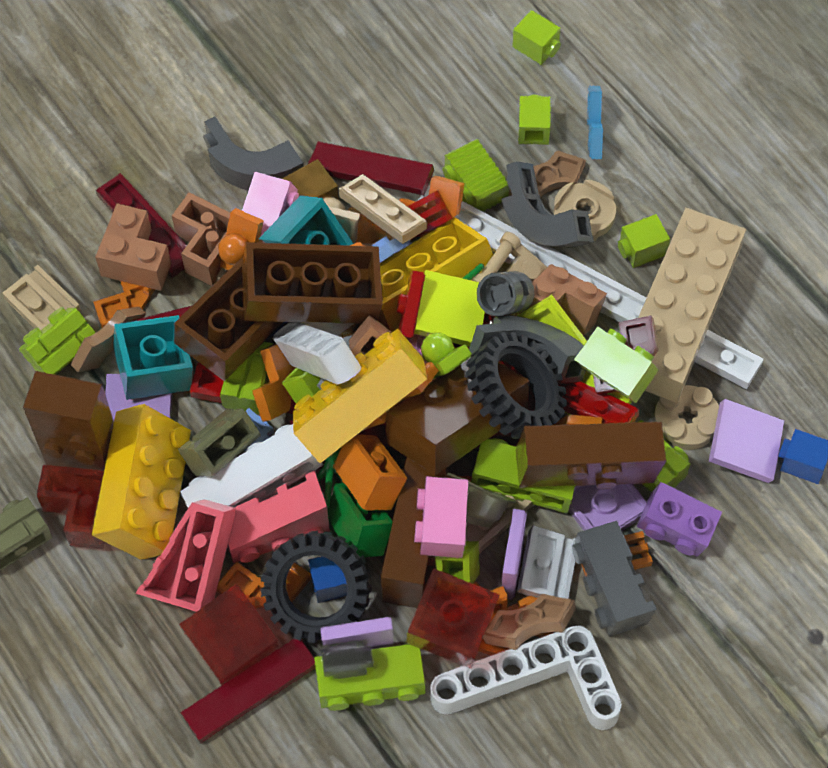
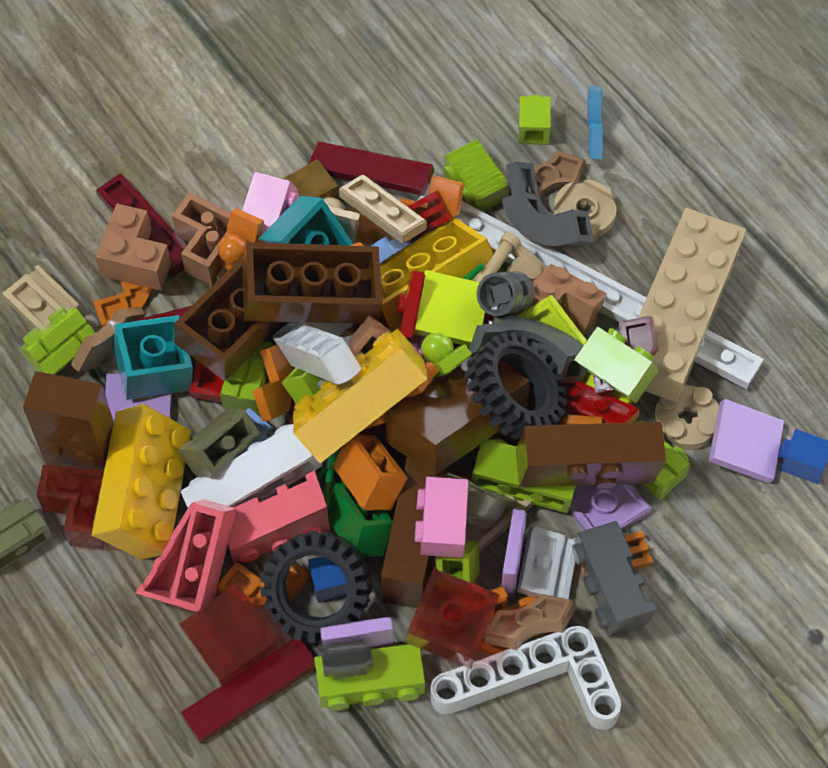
dark grey arch [203,116,304,191] -> none
lime brick [512,10,561,65] -> none
lime brick [618,214,670,268] -> none
medium lavender brick [637,482,722,557] -> none

